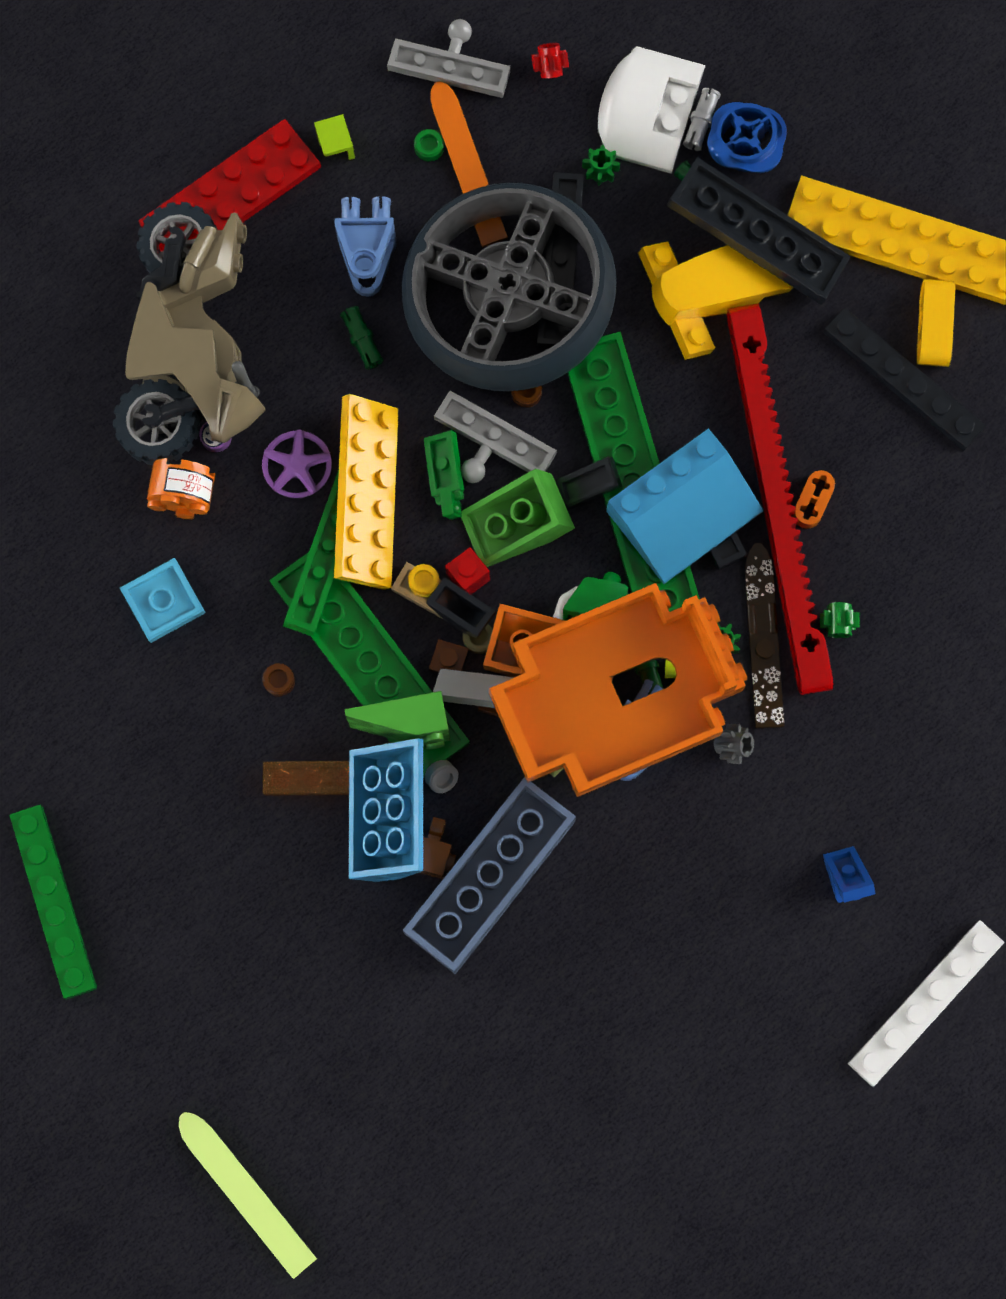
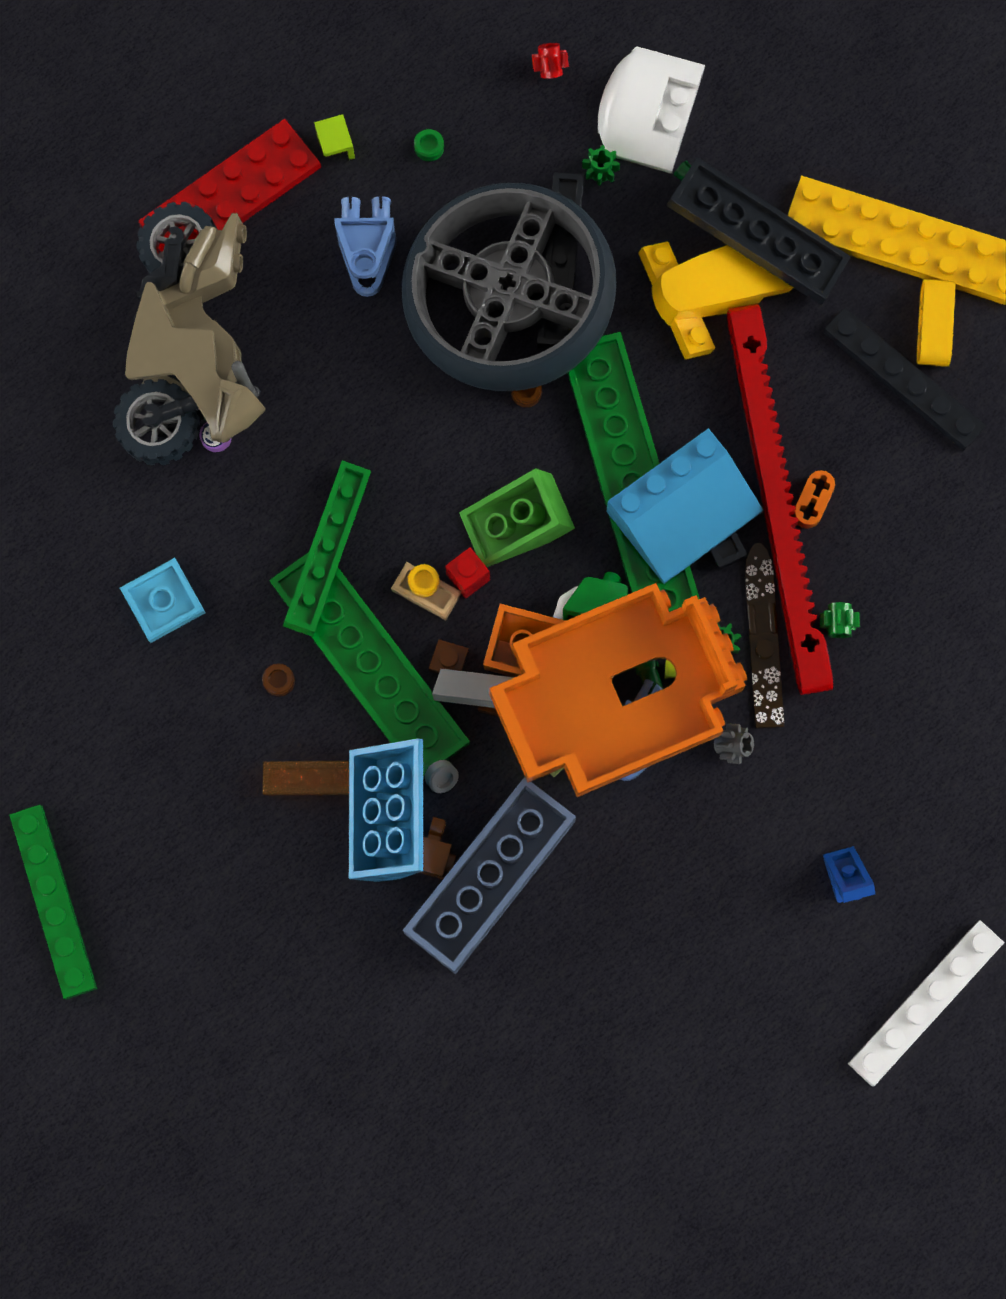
orange brick [147,458,216,519] -> none
yellowish green piece [179,1112,317,1279] -> none
medium lavender wheel [262,430,332,498] -> none
yellow plate [334,394,398,590] -> none
dark green pin [340,306,384,370] -> none
bright green slope [344,691,451,750] -> none
light grey plate [387,19,510,98] -> none
green hinge [424,430,464,520] -> none
black slope [426,577,496,638] -> none
orange piece [430,81,508,247] -> none
light grey plate [434,391,557,483] -> none
olive tile [463,624,493,654] -> none
black tile [555,456,623,510] -> none
light grey pin [683,88,721,151] -> none
blue piece [707,102,787,173] -> none

